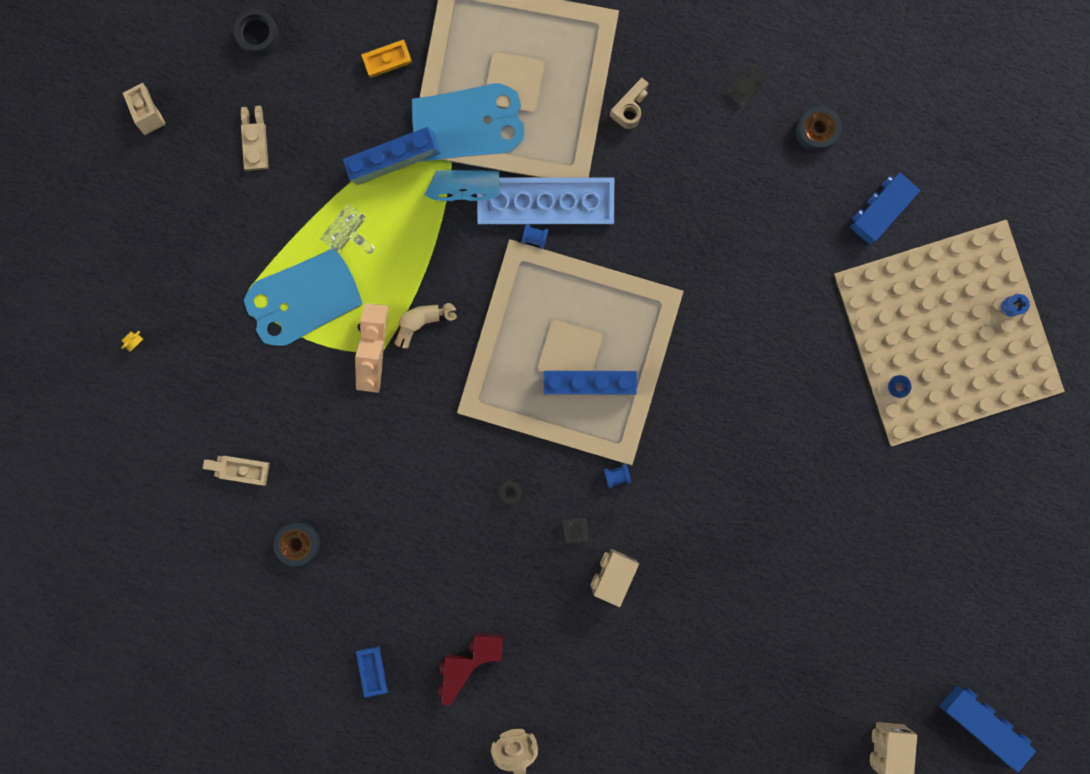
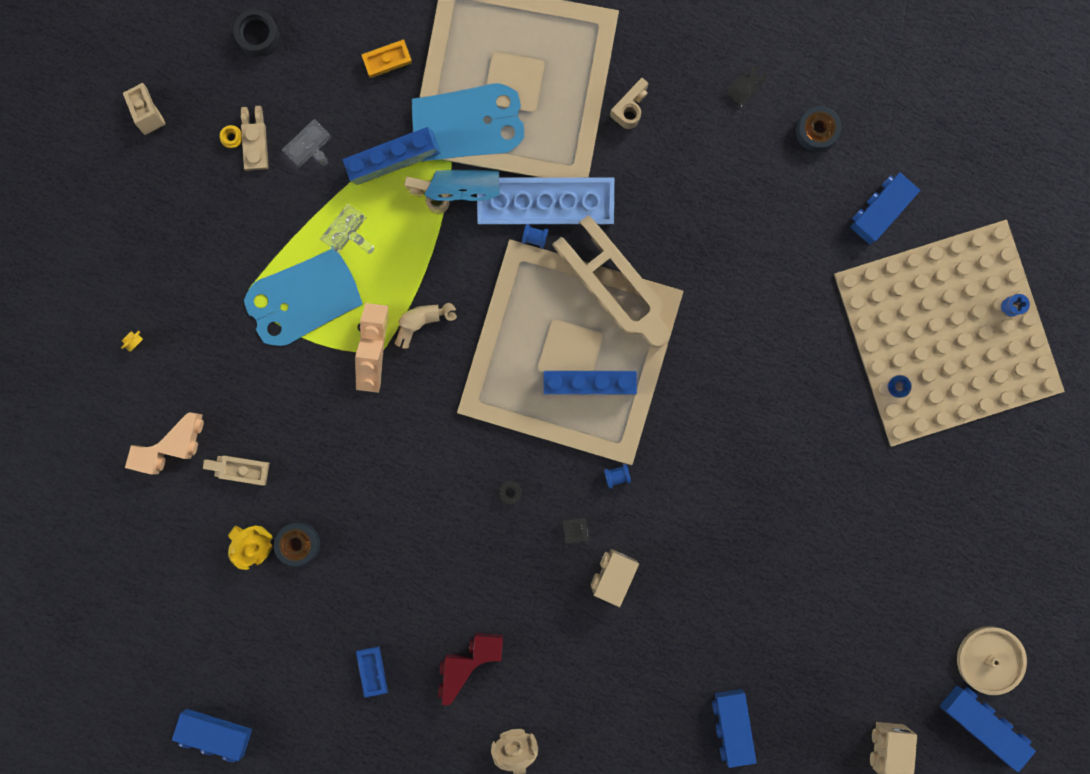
none -> light nougat arch [125,413,204,475]
none -> blue brick [172,709,252,762]
none -> yellow plate [220,125,242,148]
none -> yellow tile [228,526,273,570]
none -> clear plate [282,119,331,167]
none -> tan plate [404,177,452,214]
none -> tan piece [552,215,670,347]
none -> blue brick [712,689,757,768]
none -> tan piece [957,626,1027,695]

